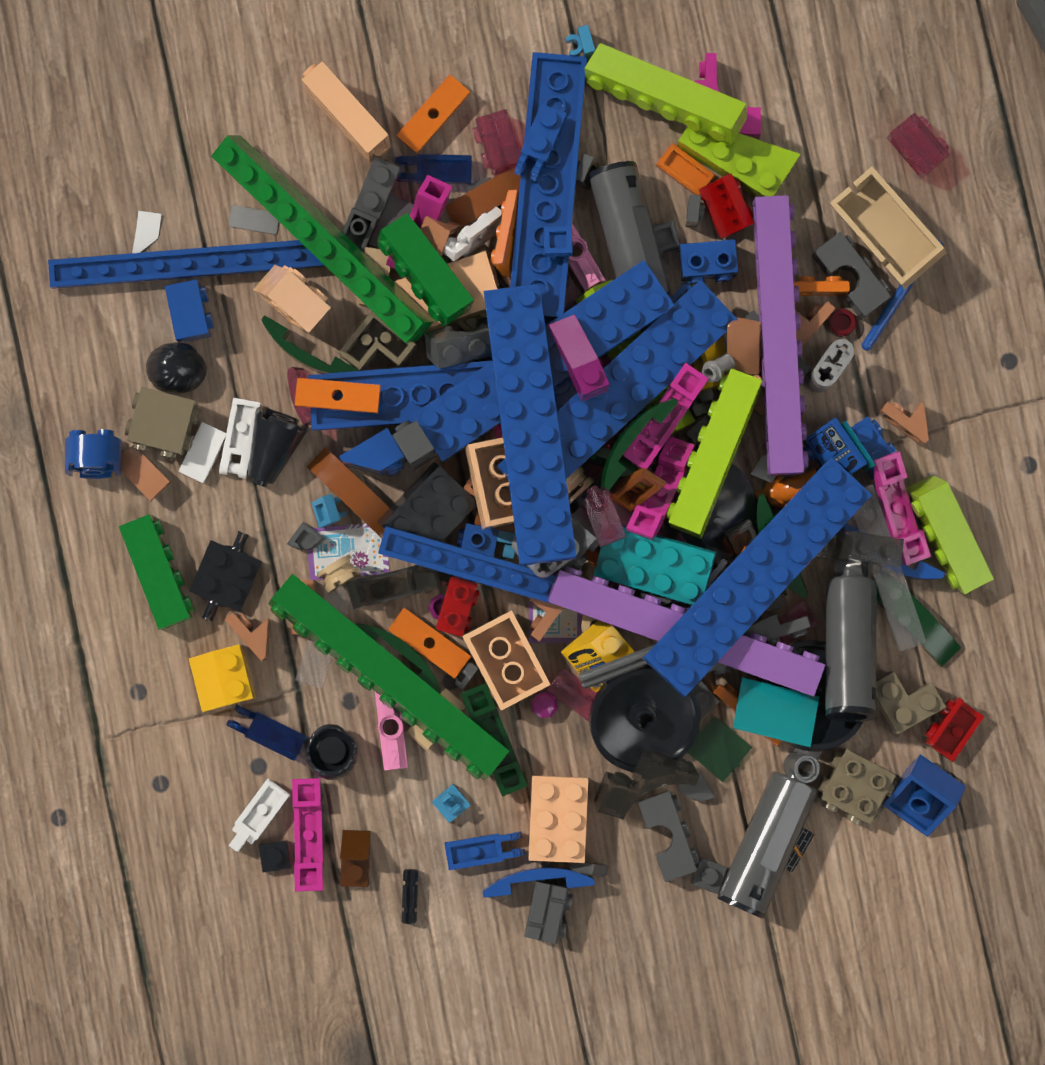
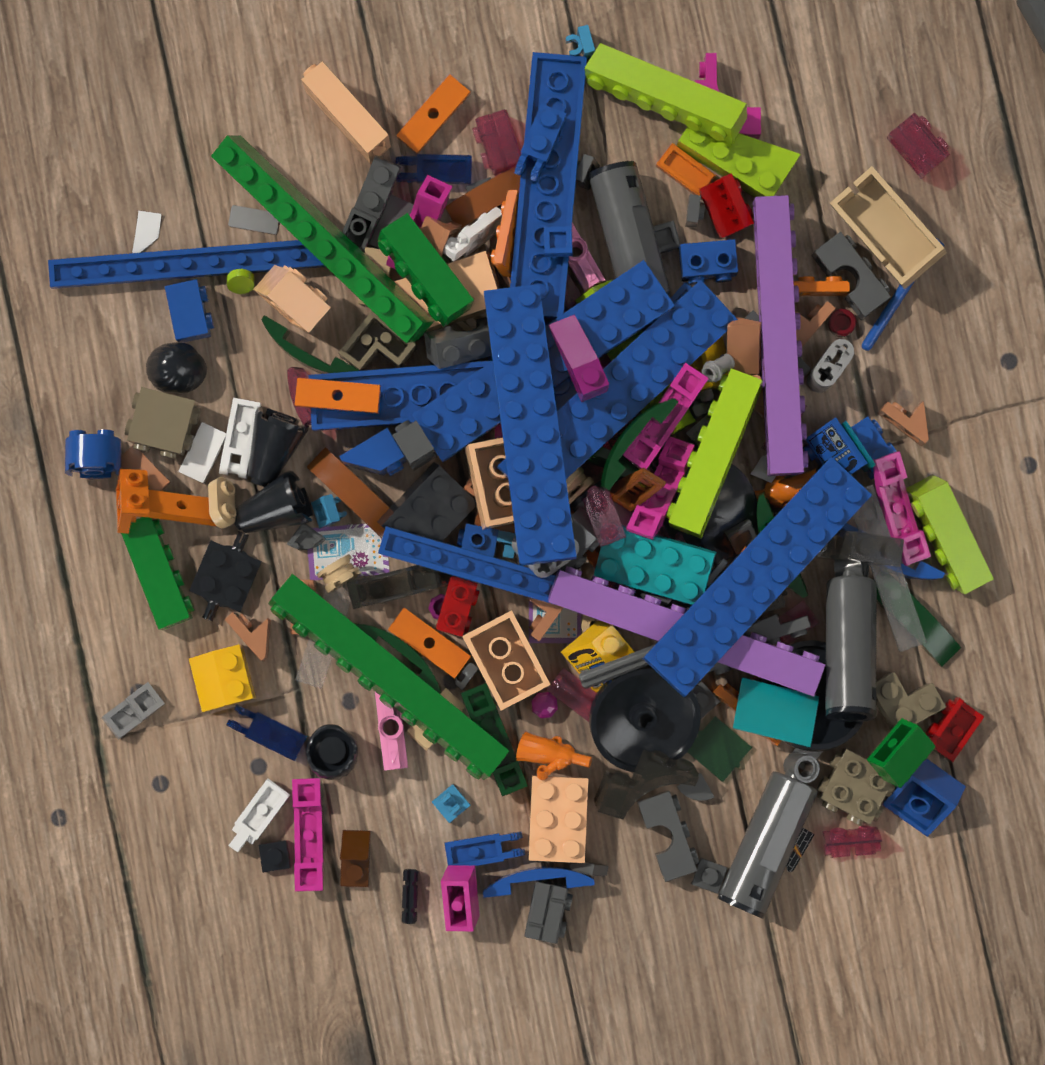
none -> light grey slope [102,682,165,740]
none -> orange bracket [116,469,150,534]
none -> orange tile [148,490,216,526]
none -> tan plate [208,477,236,529]
none -> lime tile [227,269,254,294]
none -> black cone [234,471,313,533]
none -> dark pink brick [441,865,480,932]
none -> orange piece [516,731,592,780]
none -> clear pink hinge [822,826,882,858]
none -> green brick [867,718,936,788]

